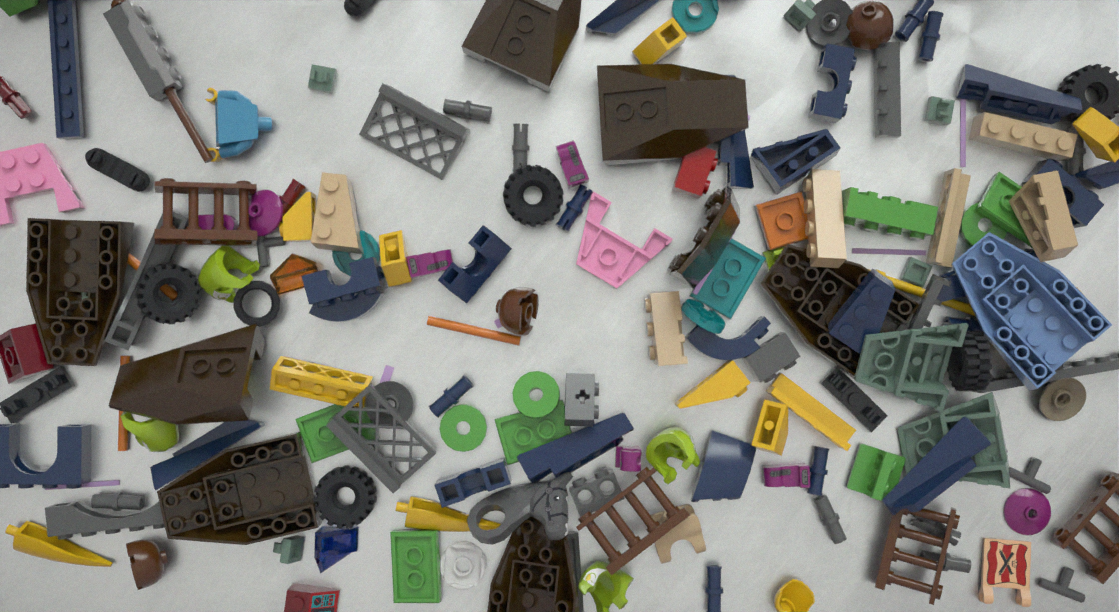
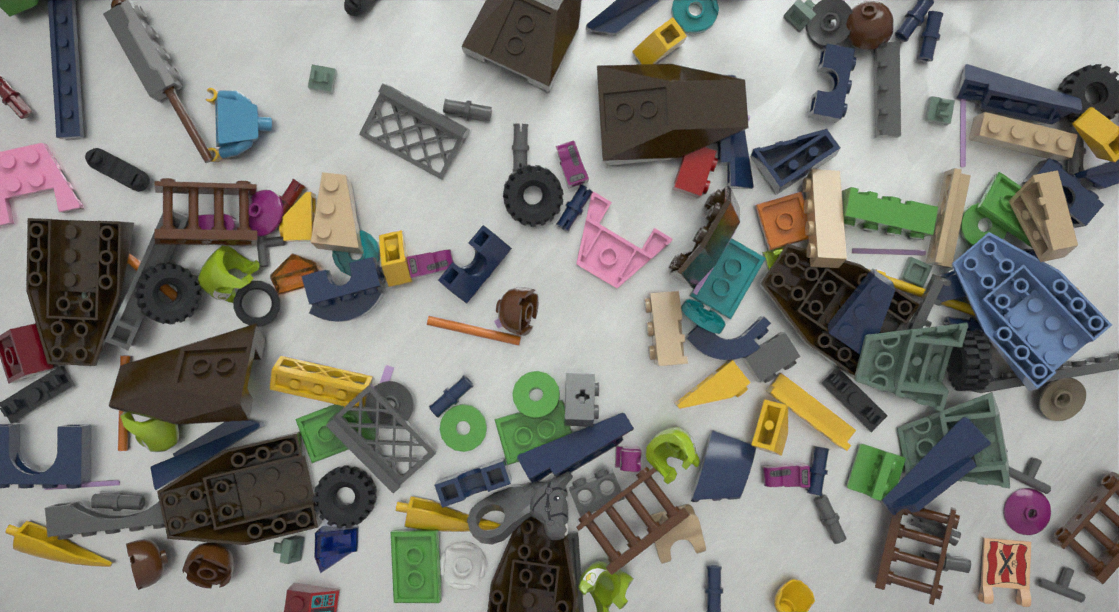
none -> reddish brown cylinder [182,542,234,589]

